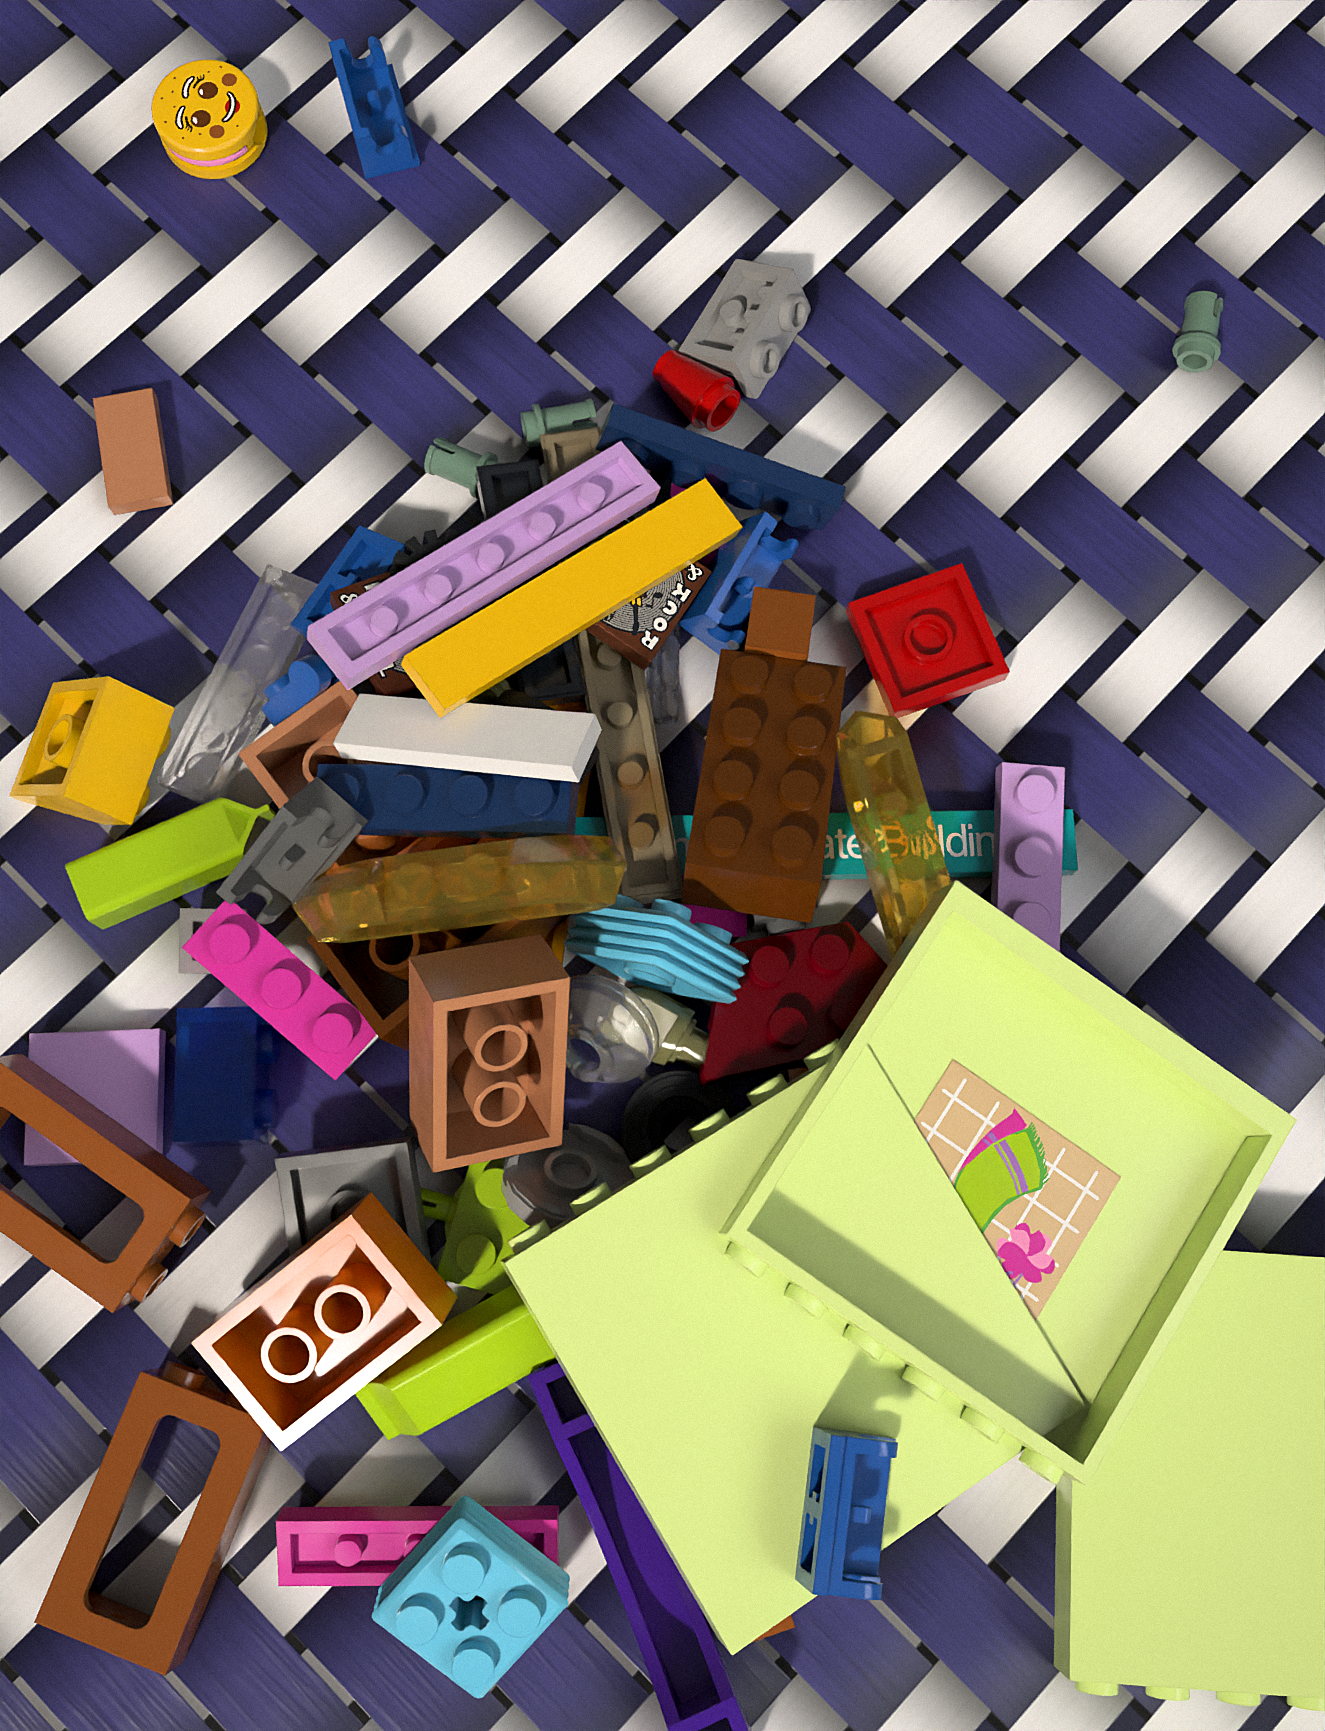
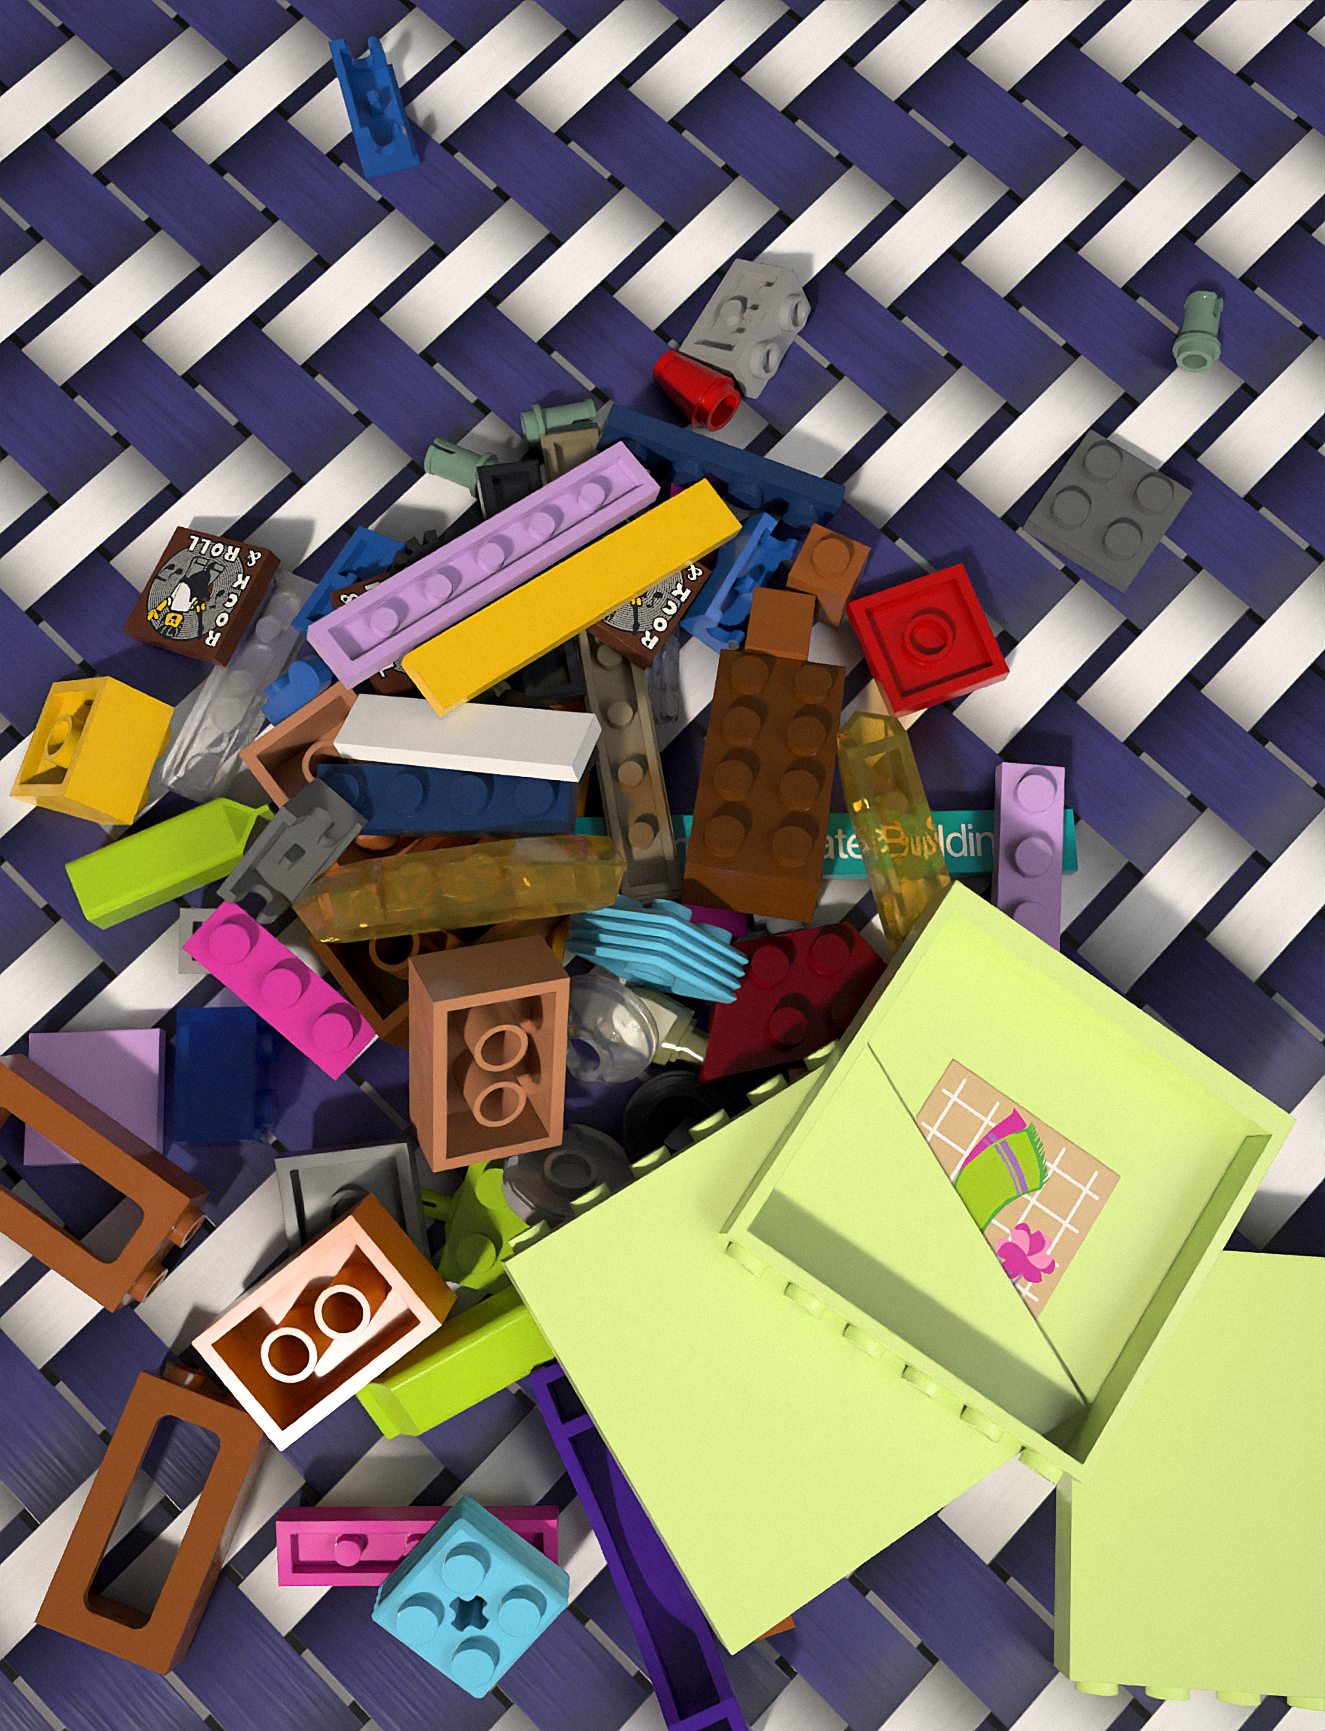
nougat tile [93,388,174,515] -> none
yellow head [151,59,267,179] -> none
blue hinge [795,1426,898,1600] -> none
none -> tile [122,526,281,668]
none -> dark orange brick [786,523,871,629]
none -> dark grey plate [1022,429,1193,593]

